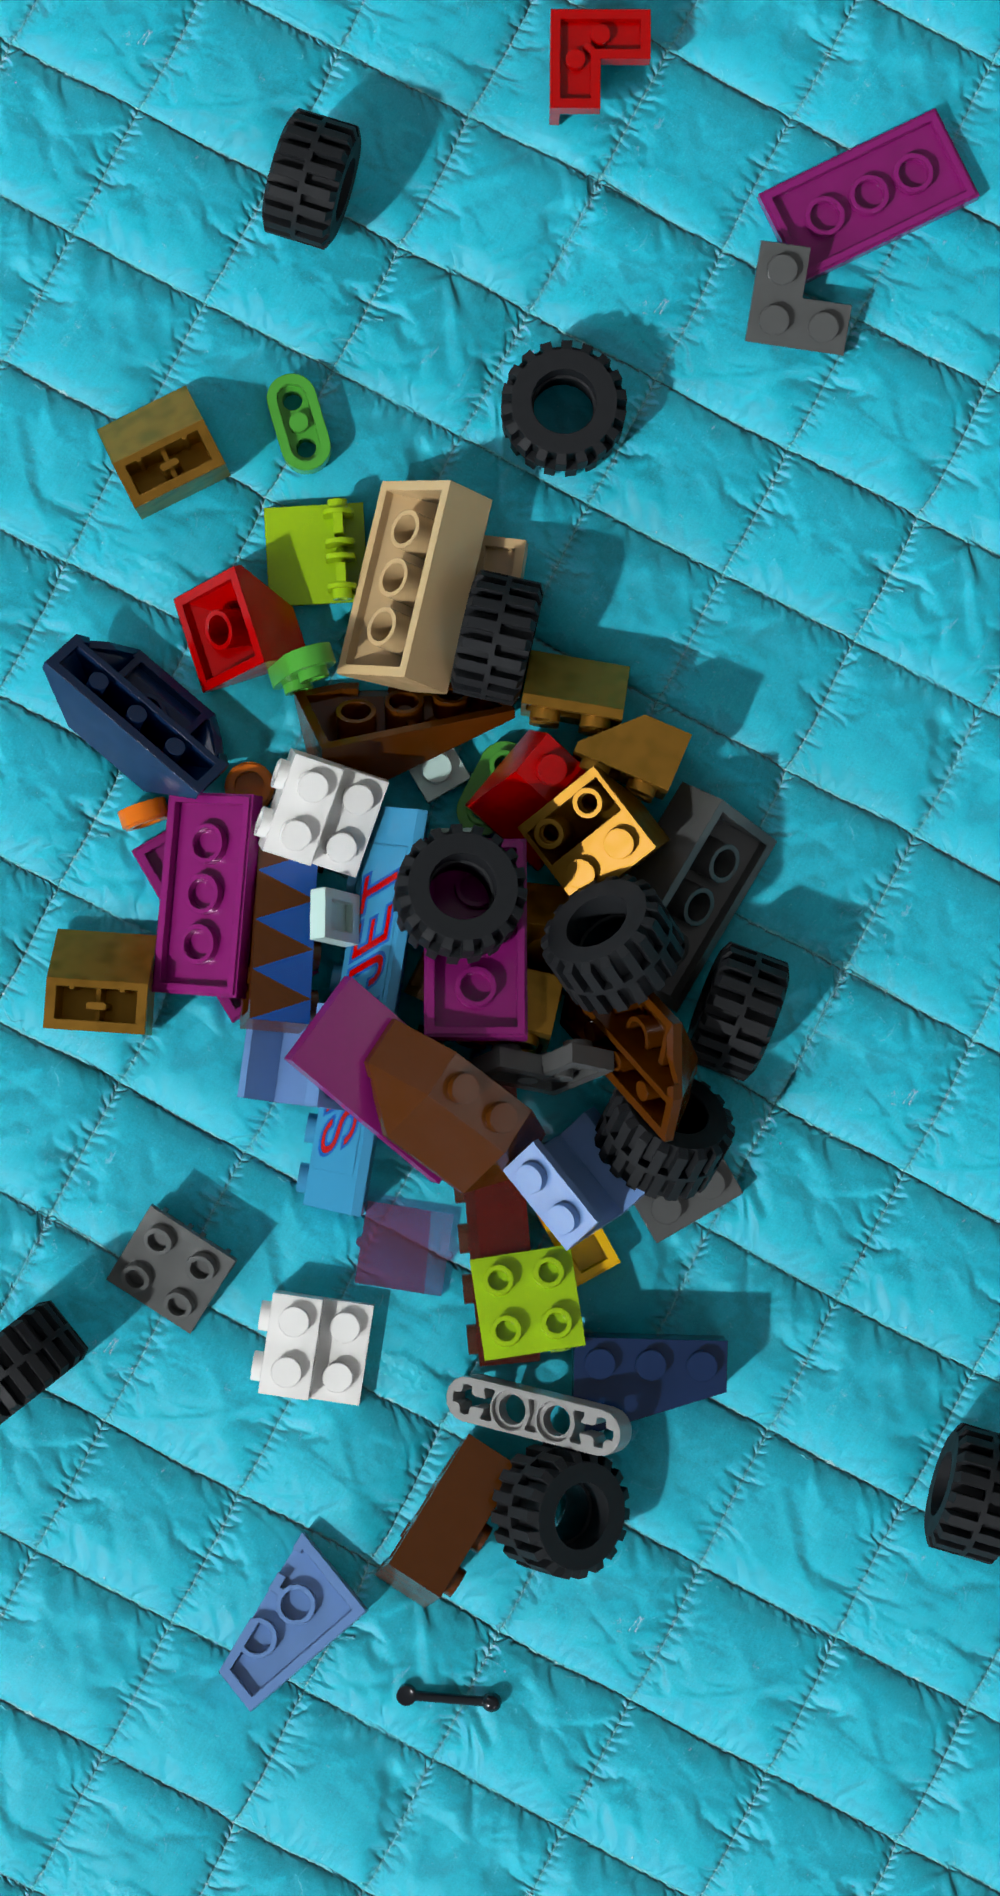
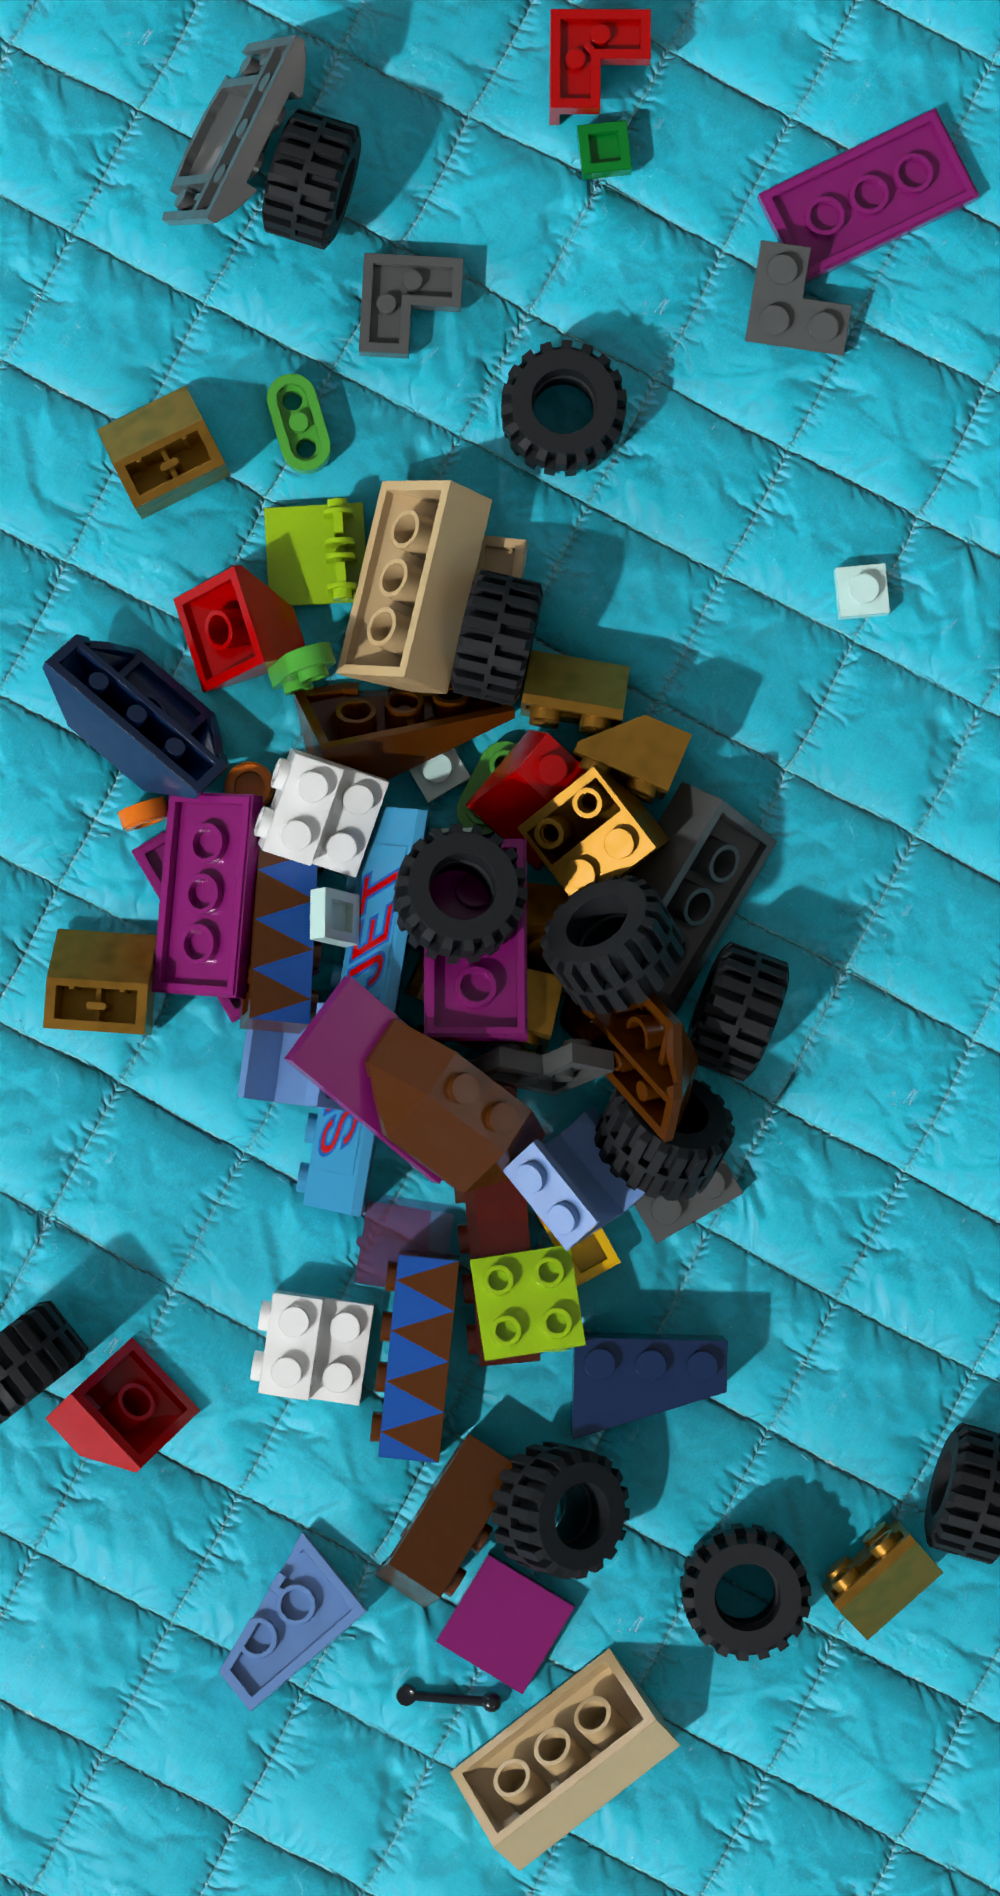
dark grey hinge [106,1204,237,1333] -> none
light grey beam [446,1374,632,1456] -> none
none -> red slope [45,1337,200,1473]
none -> dark grey slope [162,35,306,226]
none -> dark grey plate [359,253,464,359]
none -> brick [370,1249,460,1463]
none -> magenta tile [436,1552,575,1694]
none -> tan slope [450,1648,681,1871]
none -> green plate [577,120,632,180]
none -> black tyre [680,1523,812,1661]
none -> pearl gold slope [822,1519,943,1641]
none -> light aqua plate [834,563,890,620]

